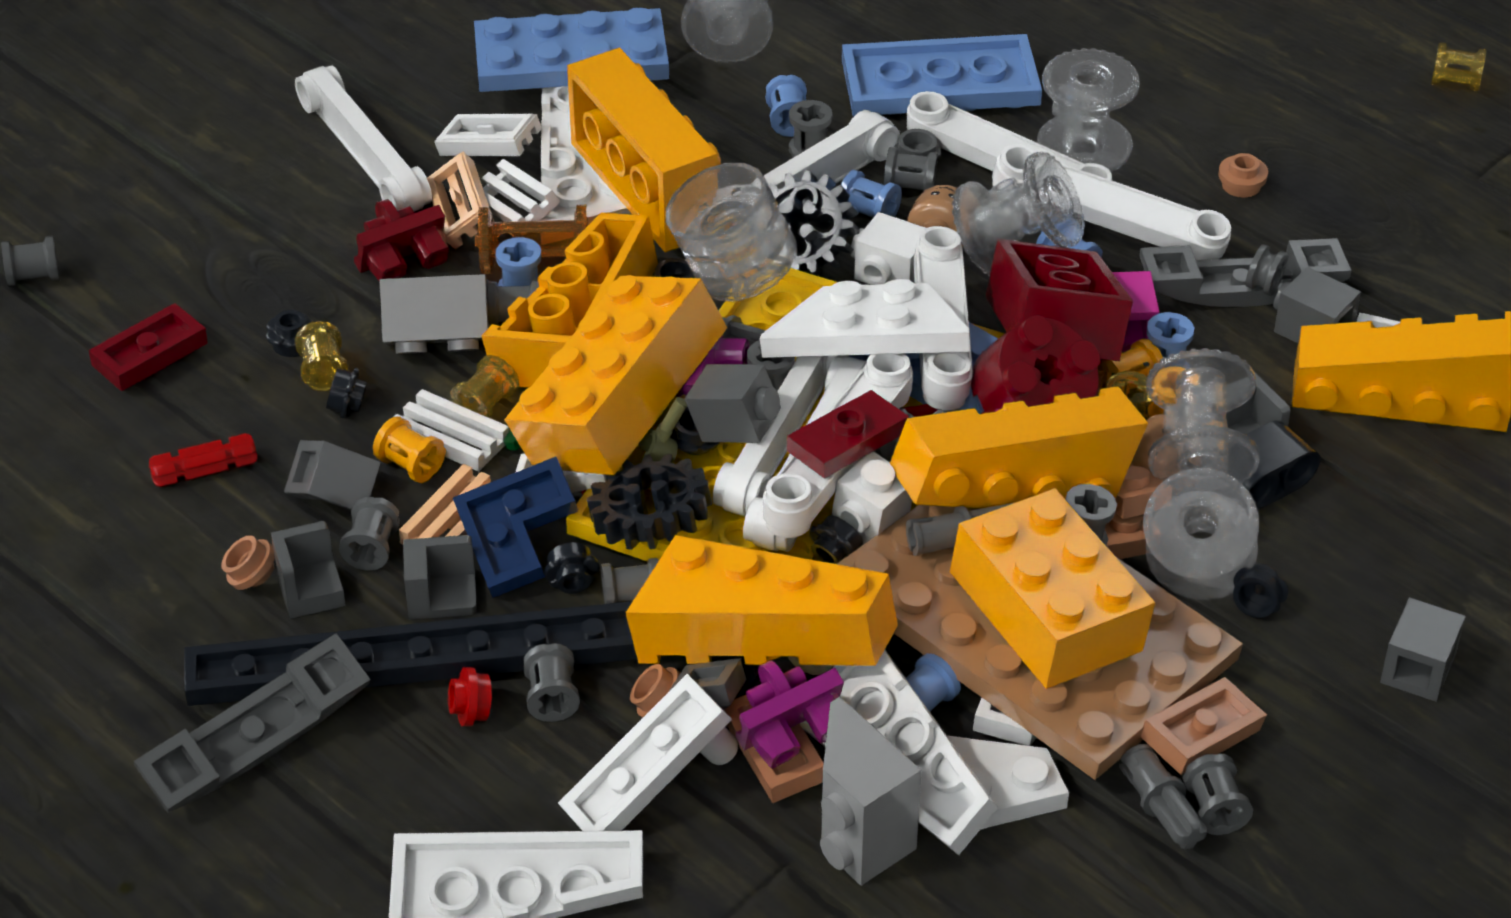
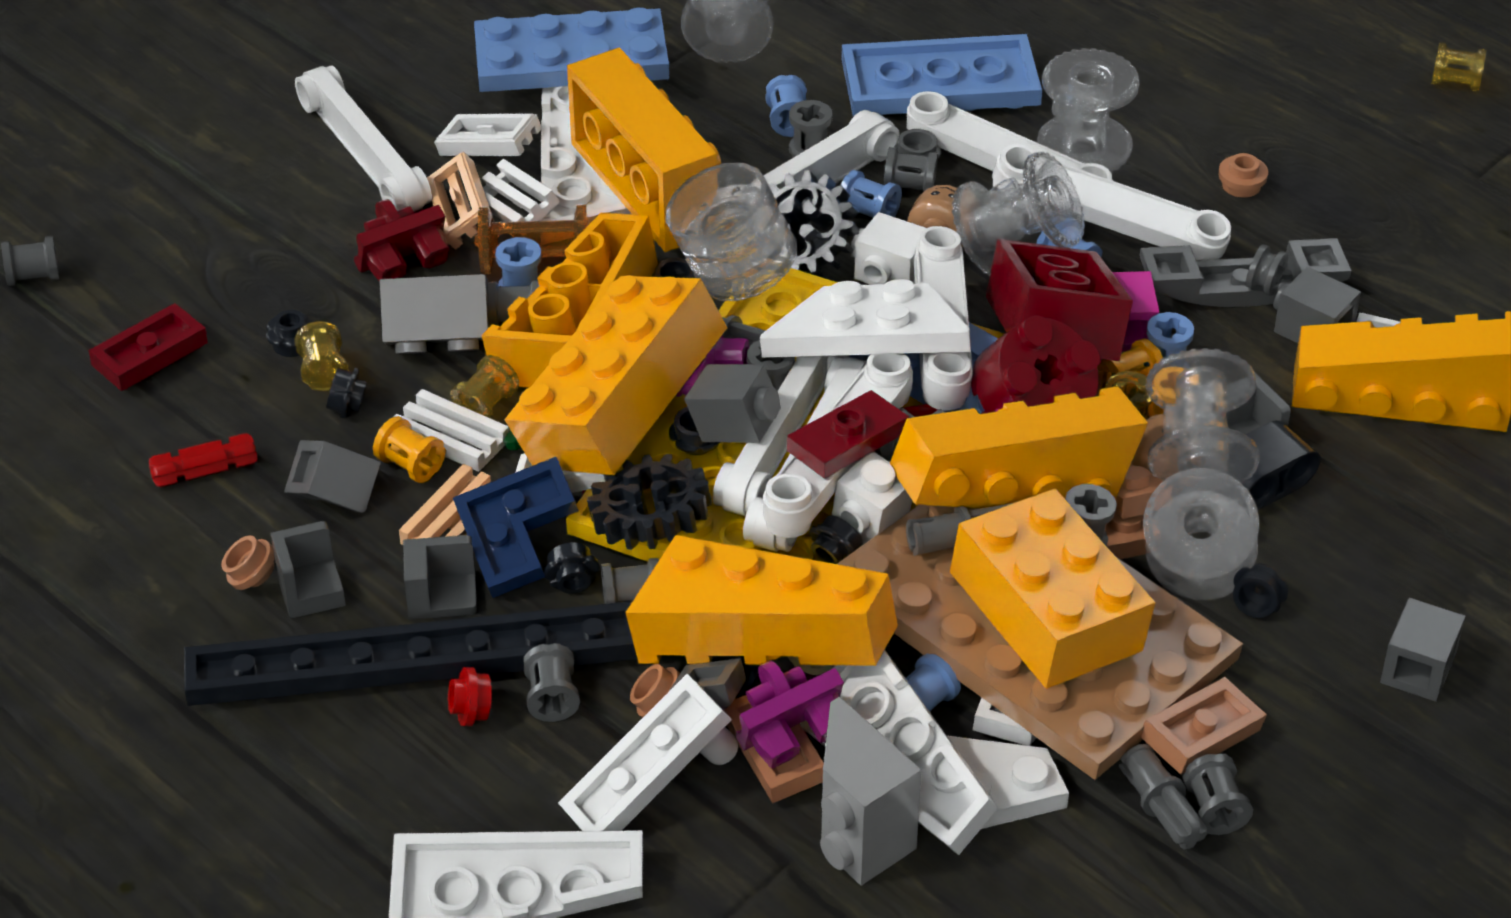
dark grey slope [134,633,370,813] -> none
dark grey bush [339,496,400,571] -> none
olive hand [639,397,687,461] -> none

